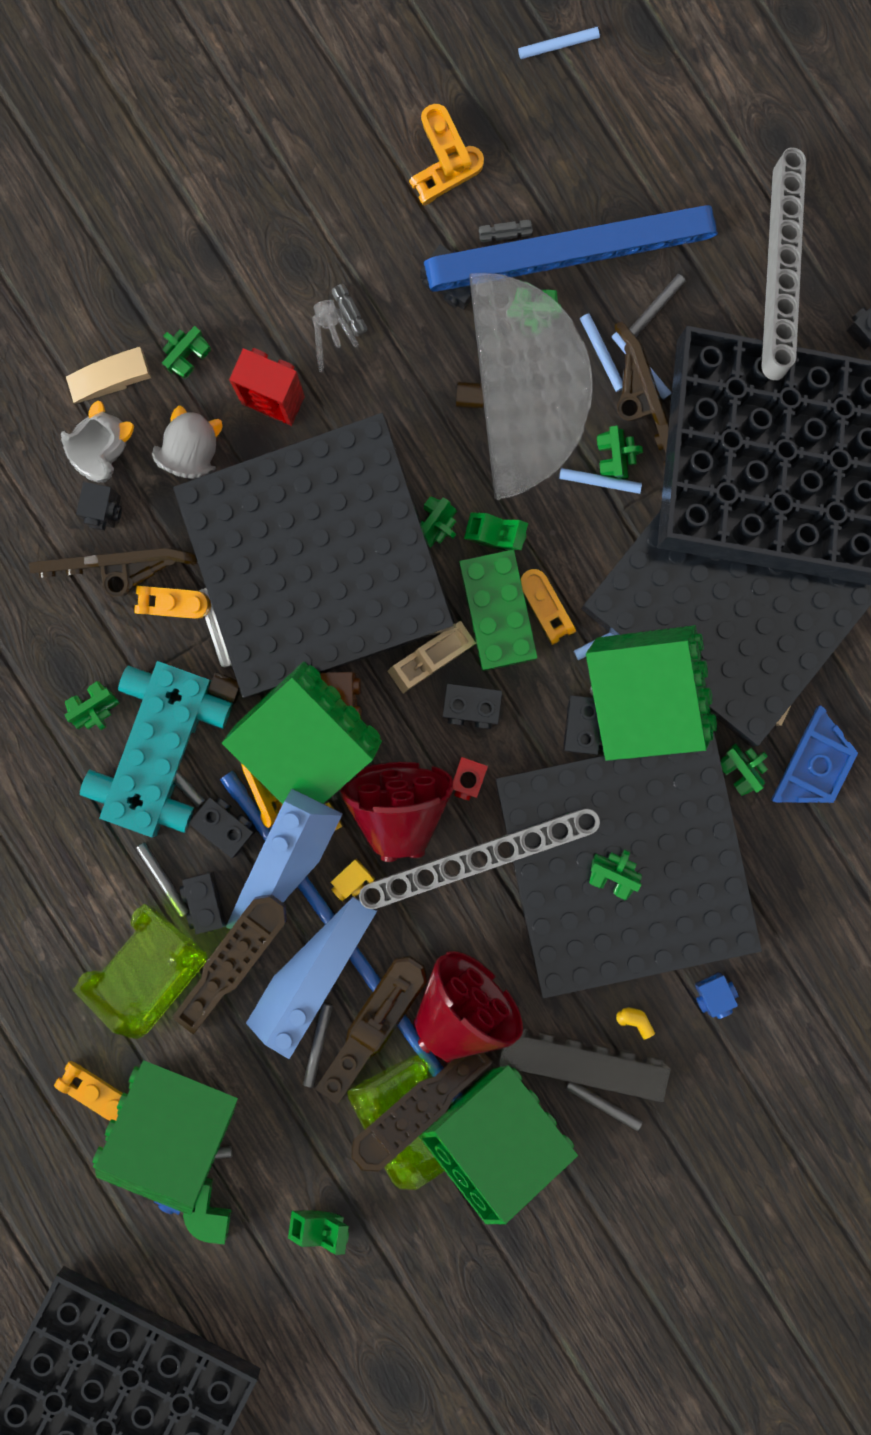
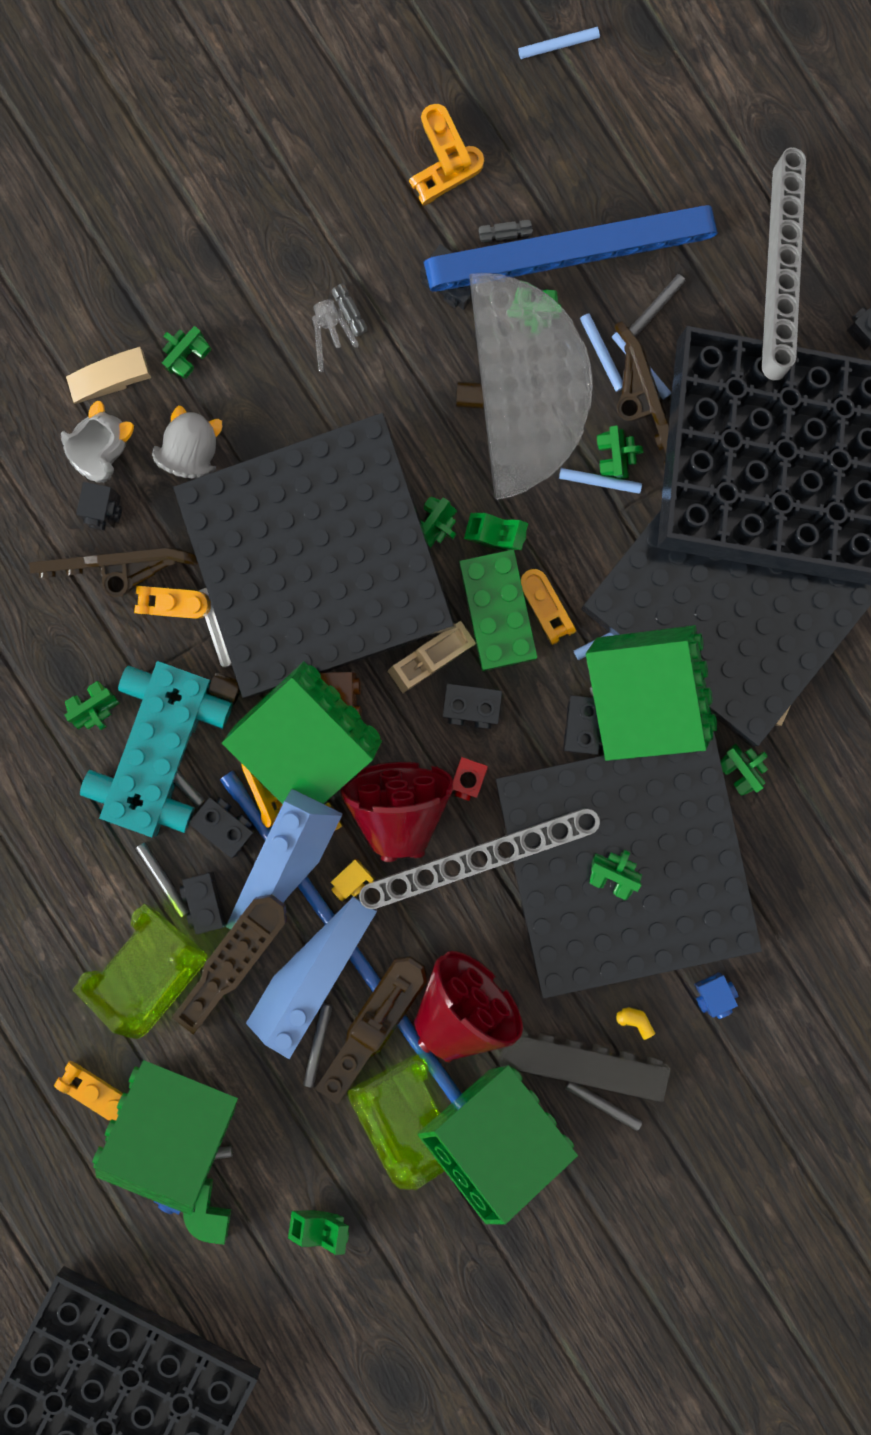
red brick [229,348,305,426] -> none
dark brown piece [351,1052,493,1172] -> none
blue wing [771,706,858,803] -> none

